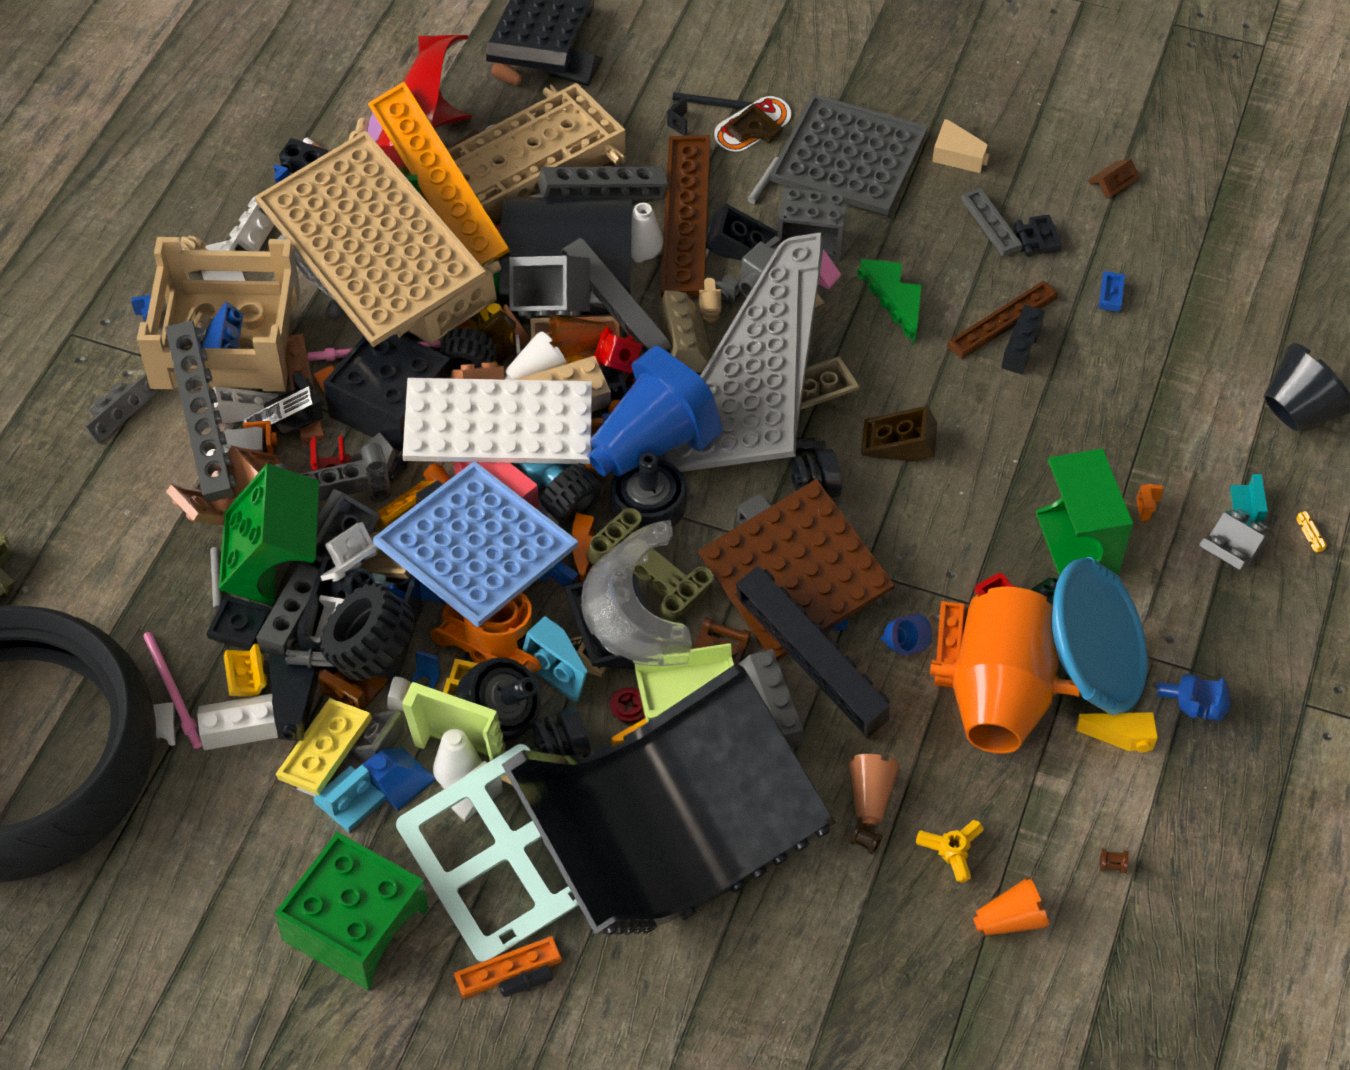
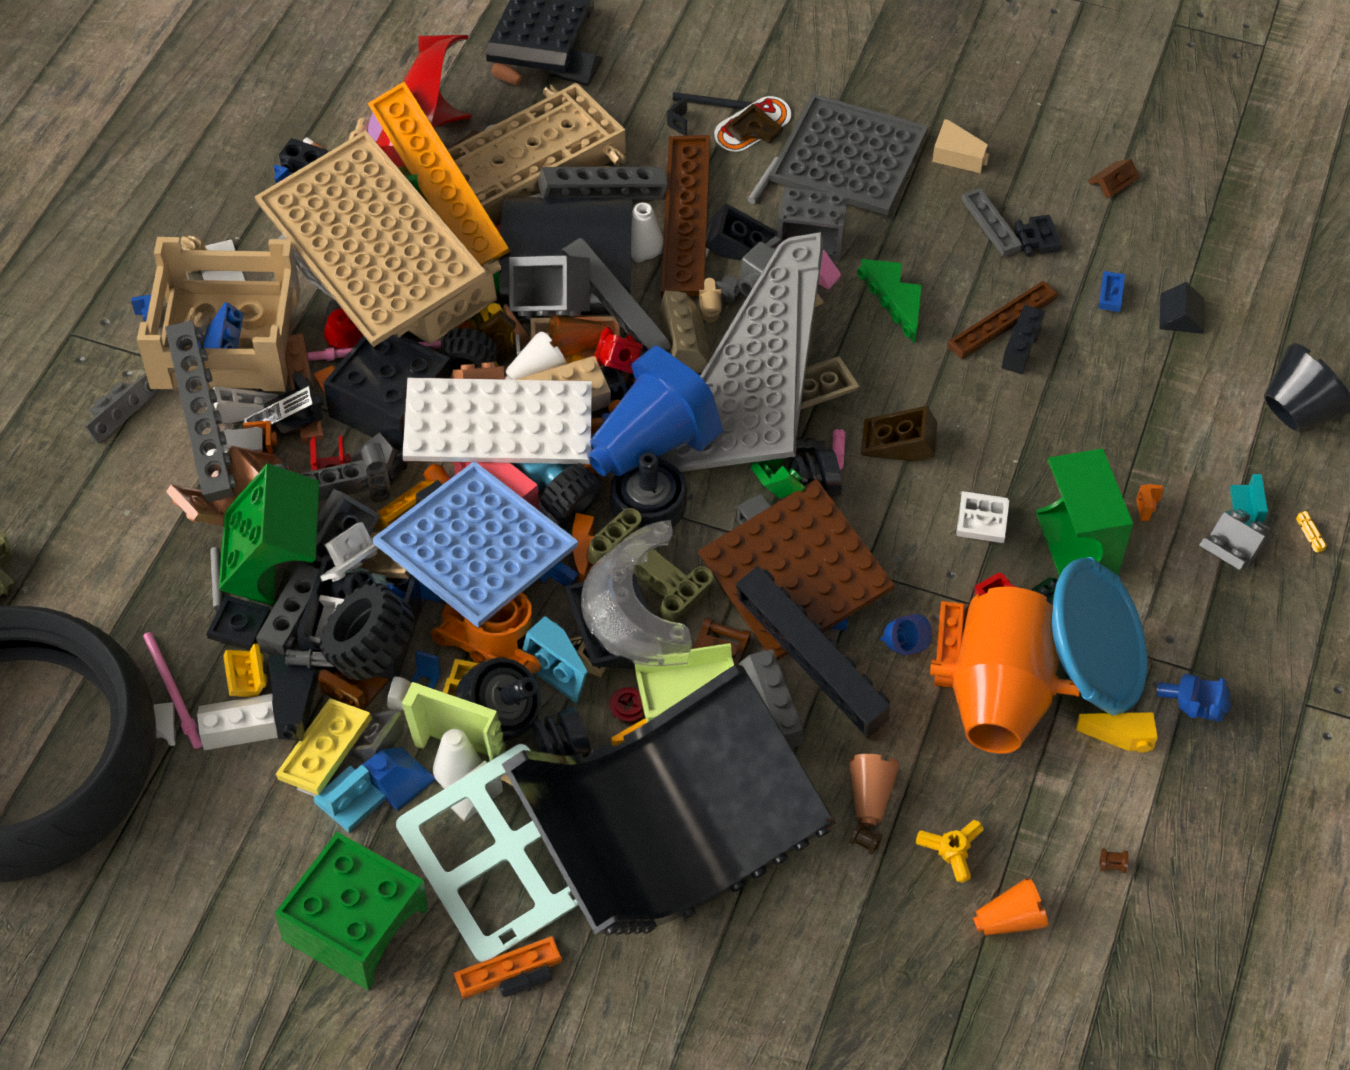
white bracket [220,197,275,251] -> none
none -> red cone [323,308,364,350]
none -> green slope [750,458,806,499]
none -> bright pink axle [832,429,845,470]
none -> white bracket [956,491,1009,543]
none -> black slope [1159,282,1204,334]

